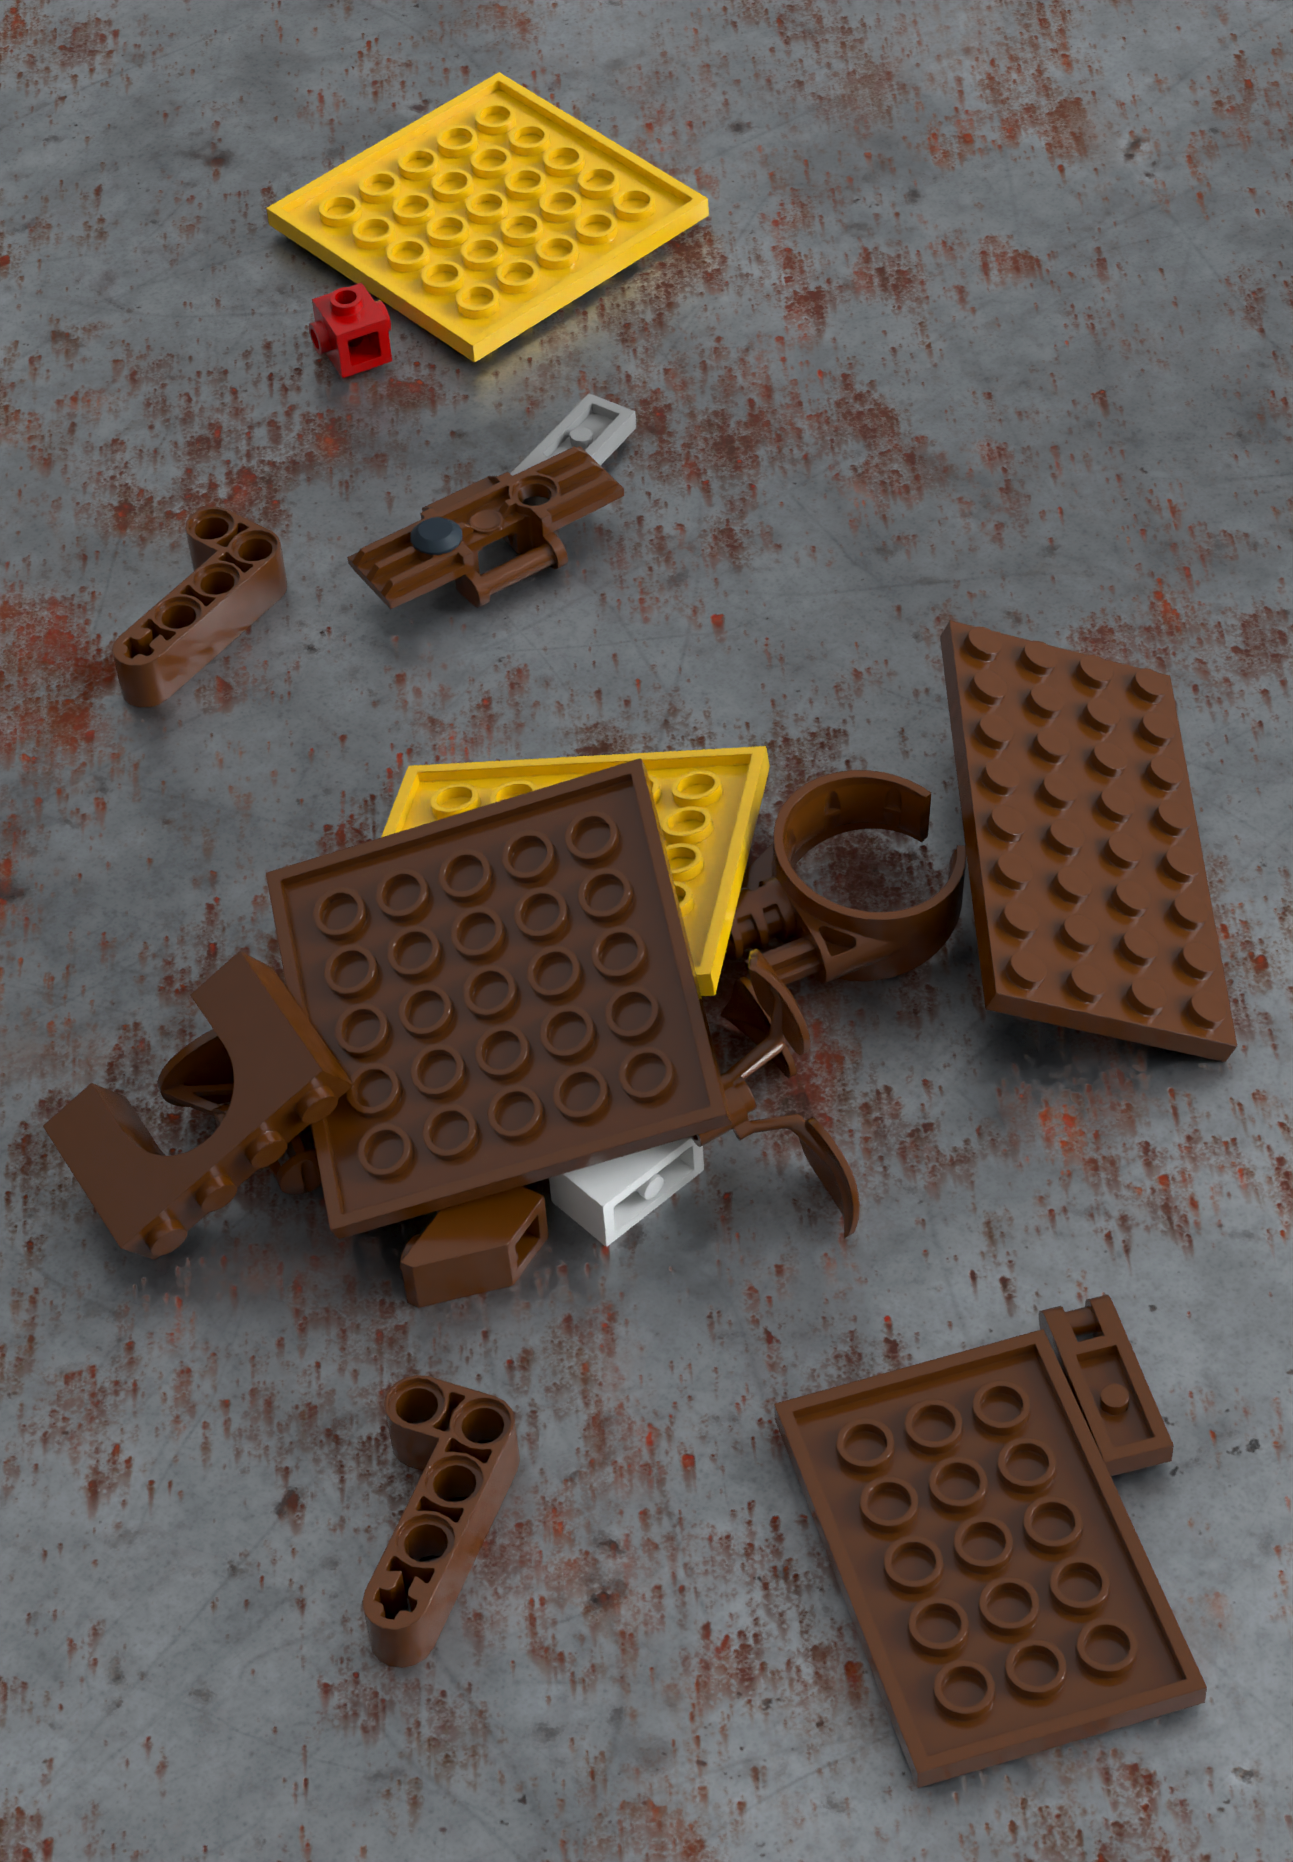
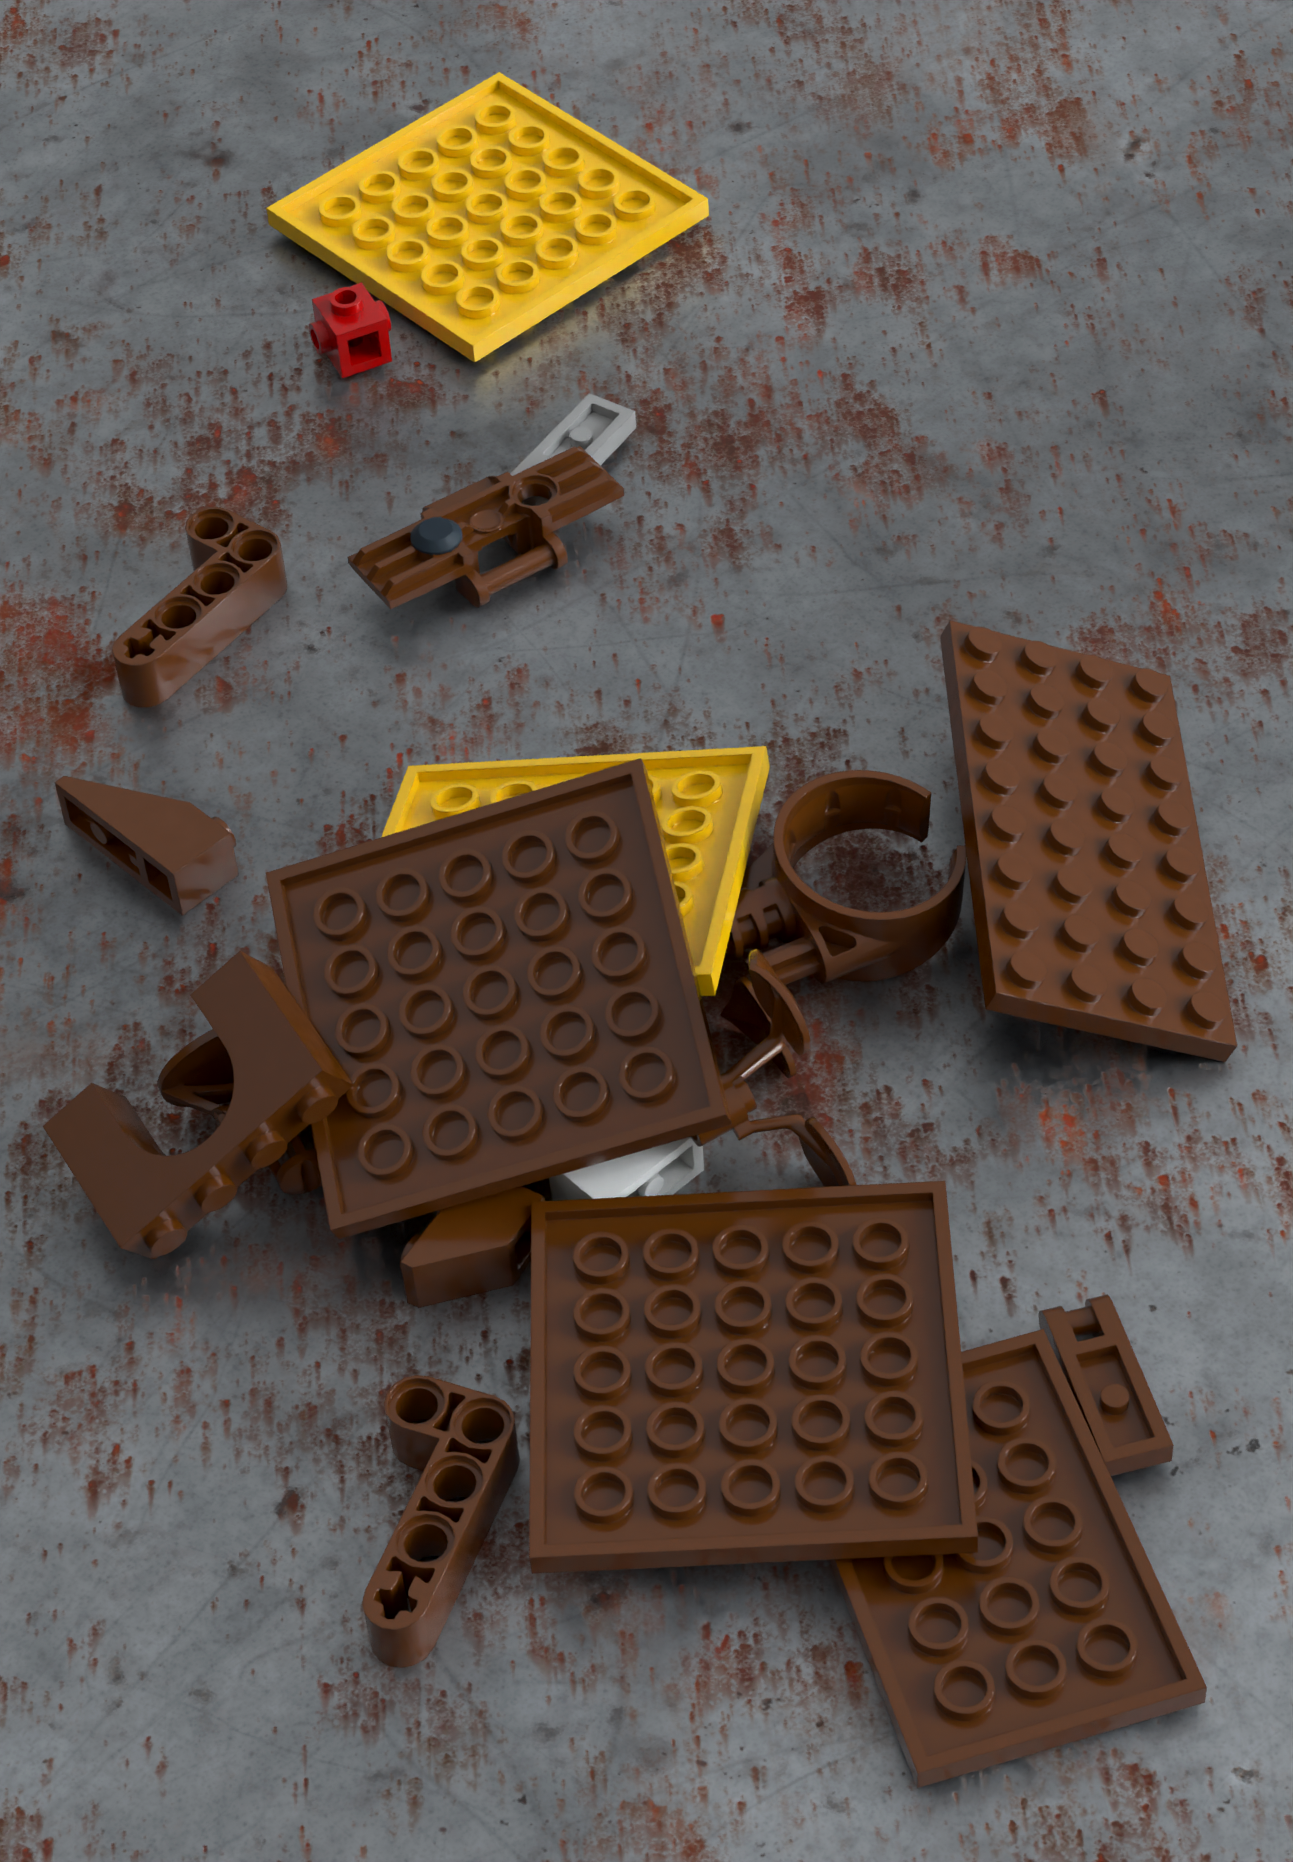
none -> reddish brown slope [55,776,239,916]
none -> reddish brown plate [529,1181,978,1574]

